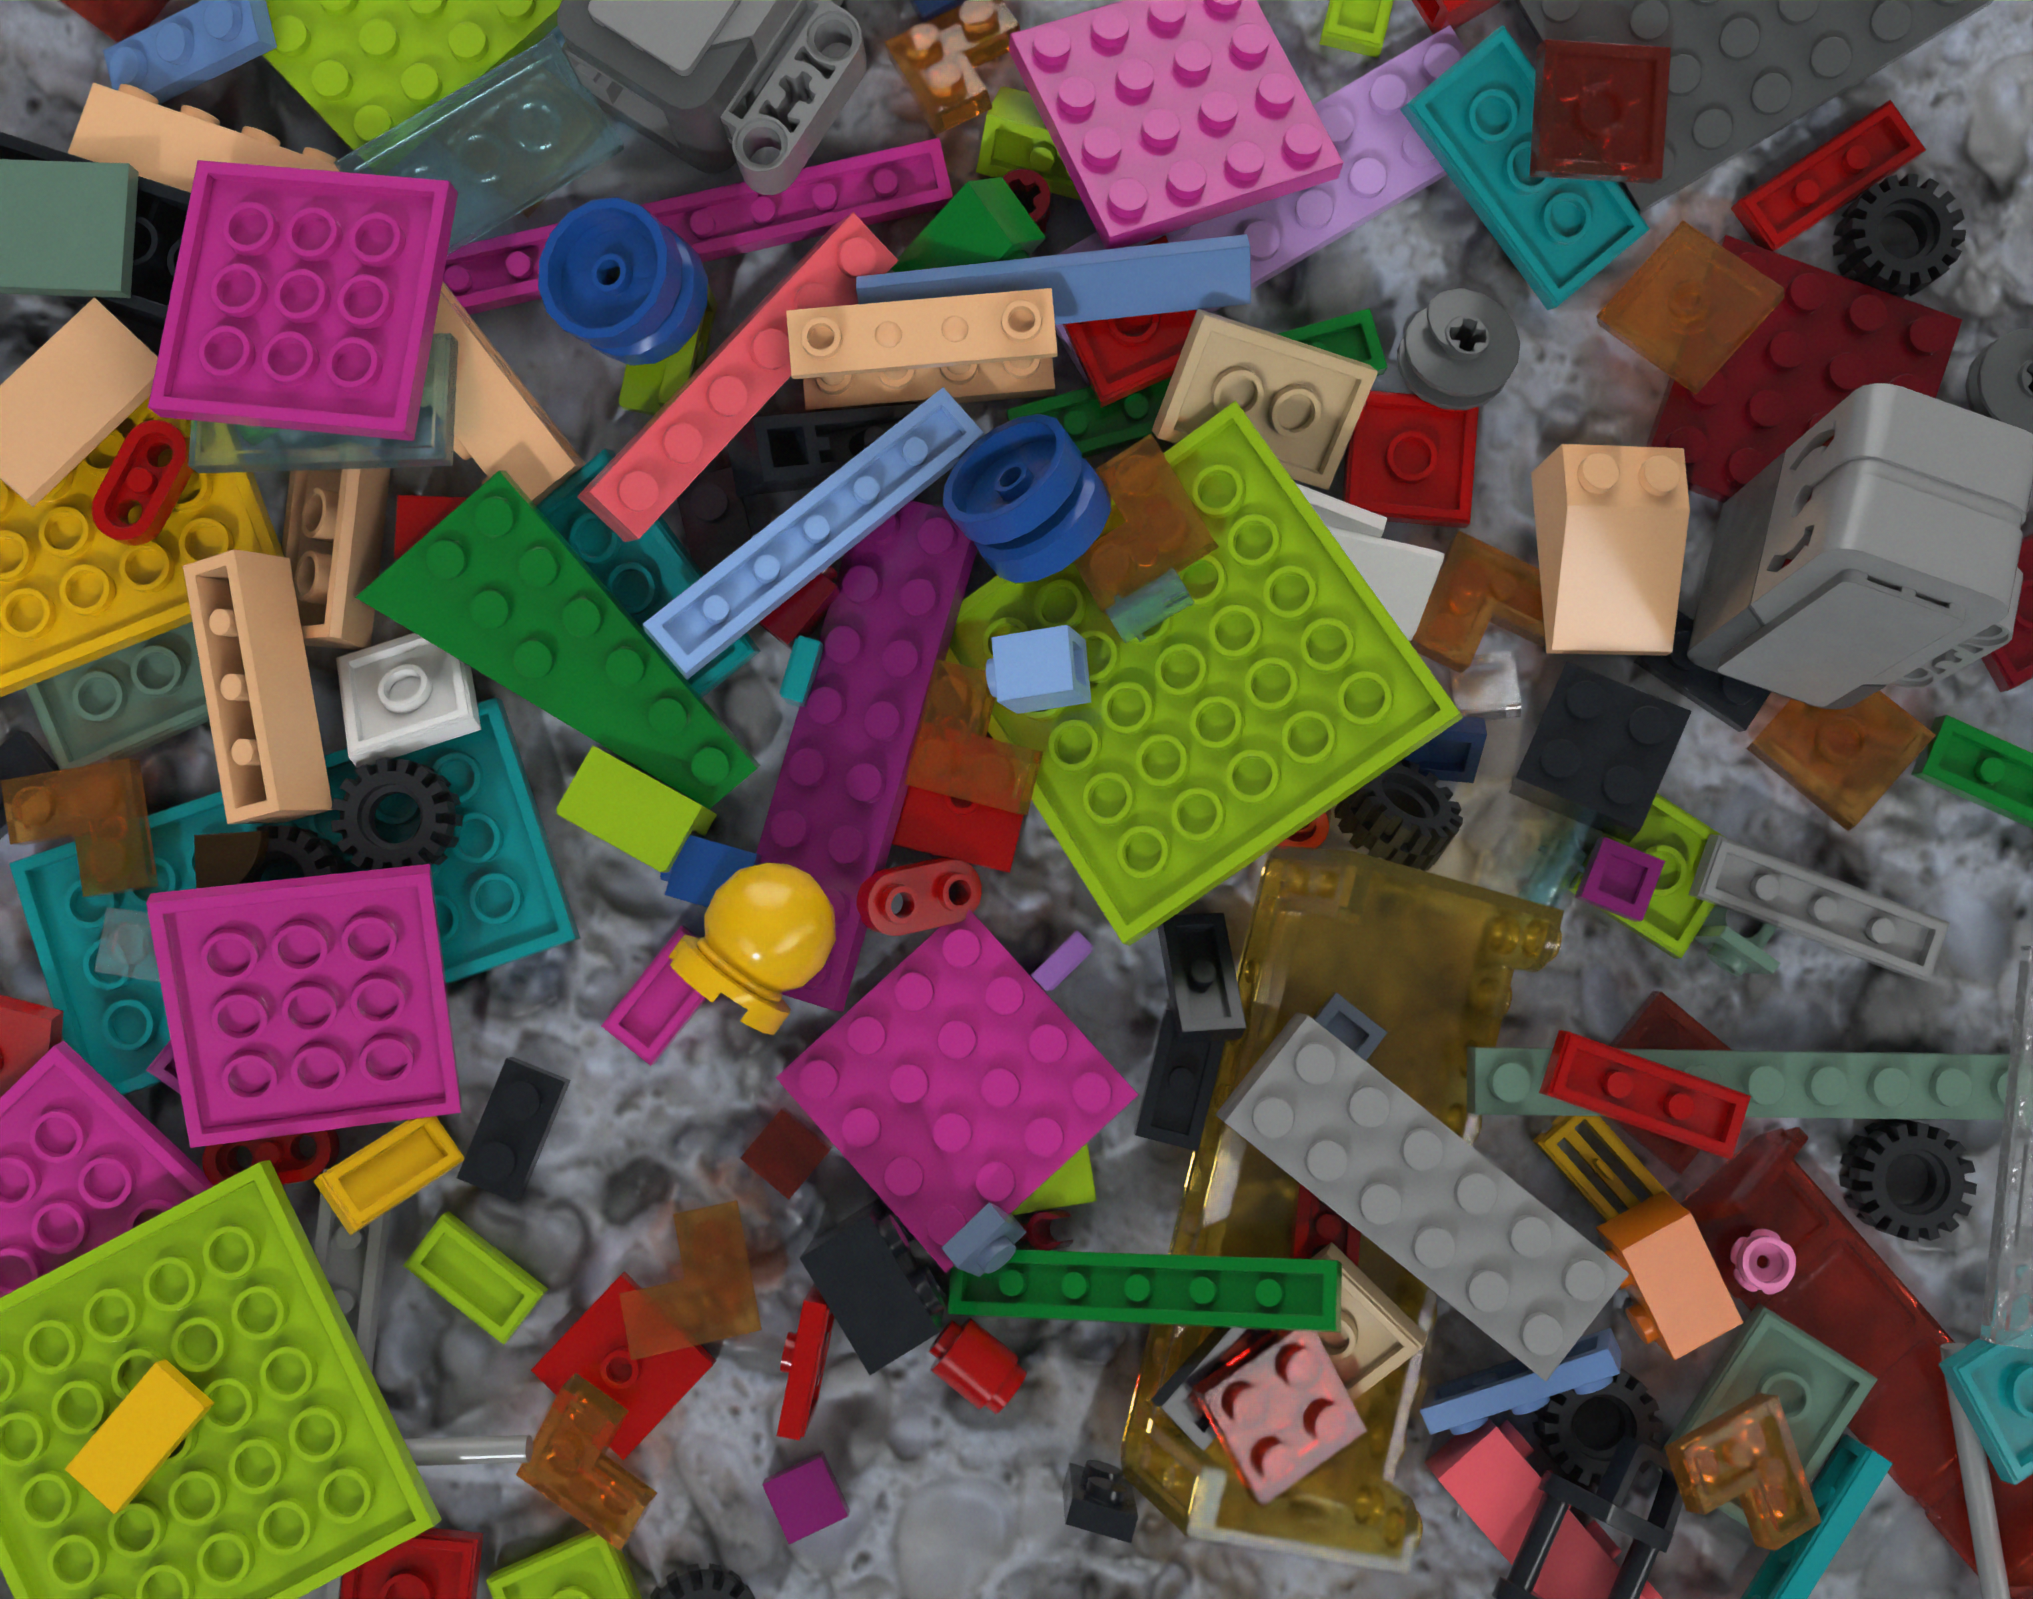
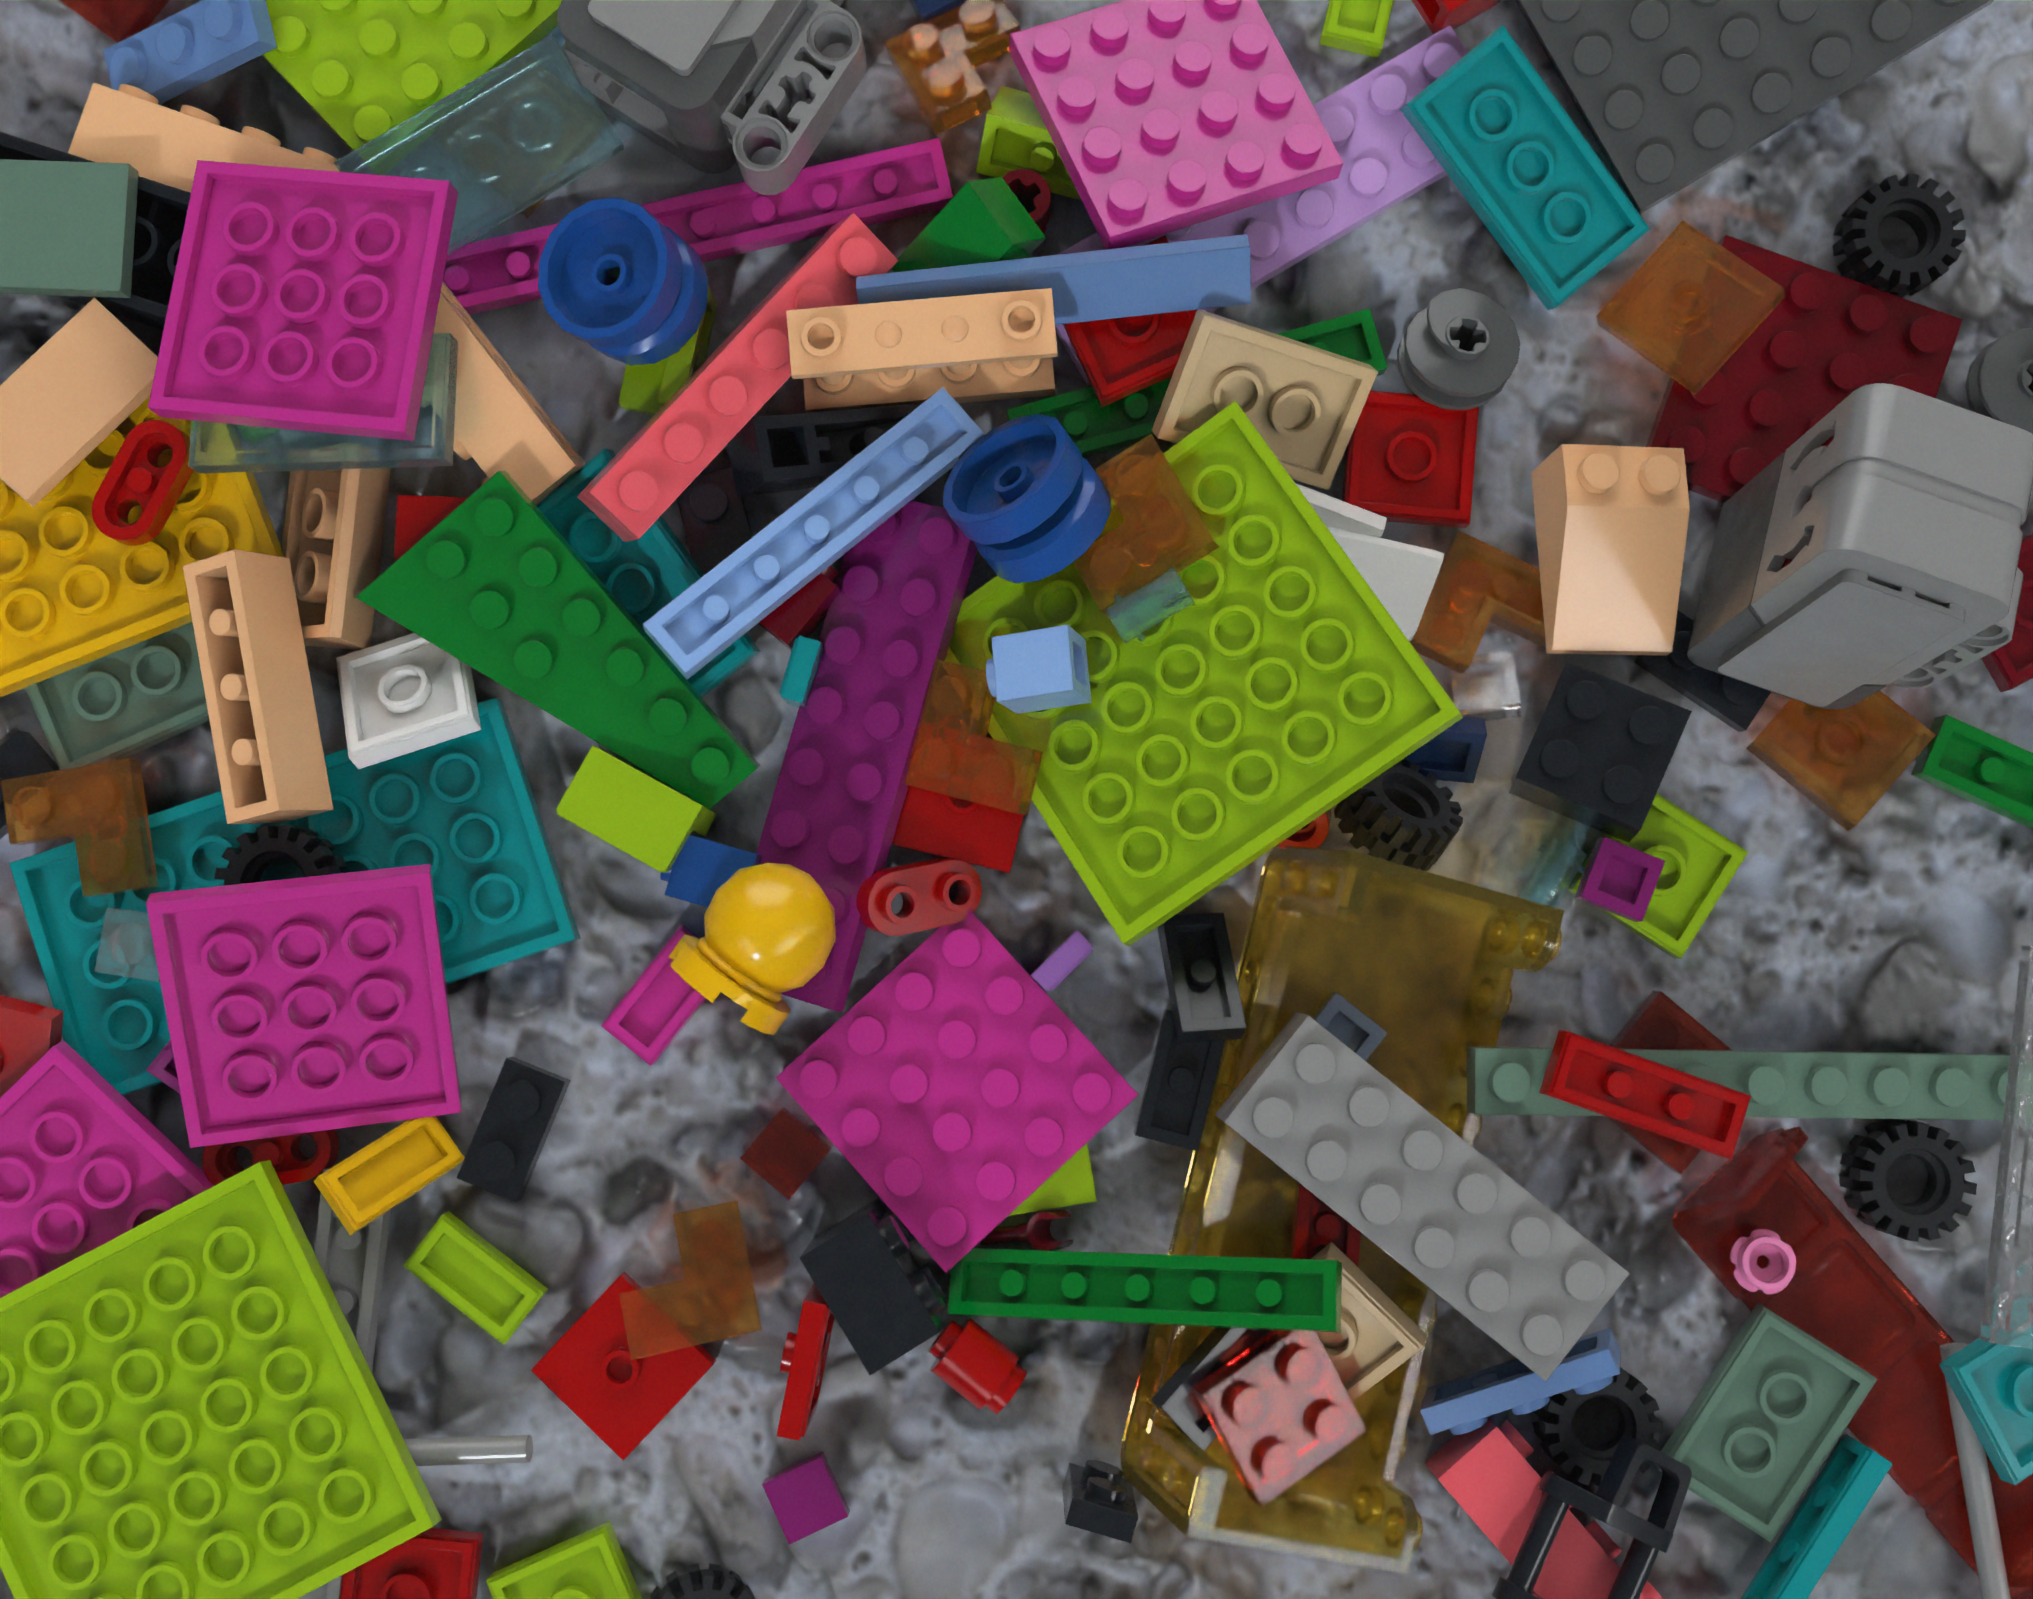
yellow tile [65,1359,214,1514] -> none
dark brown tile [194,831,269,889] -> none
black tyre [331,758,463,870] -> none
clear orange plate [516,1373,658,1551] -> none
sand blue plate [941,1202,1026,1277] -> none
clear red plate [1529,39,1671,184] -> none
yellow tile [1532,1116,1672,1222] -> none
orange brick [1596,1191,1743,1361] -> none
clear orange plate [1664,1393,1821,1551] -> none
light grey tile [1688,835,1950,982] -> none
sand green bracket [1694,905,1781,977] -> none
red tile [1730,100,1926,252] -> none

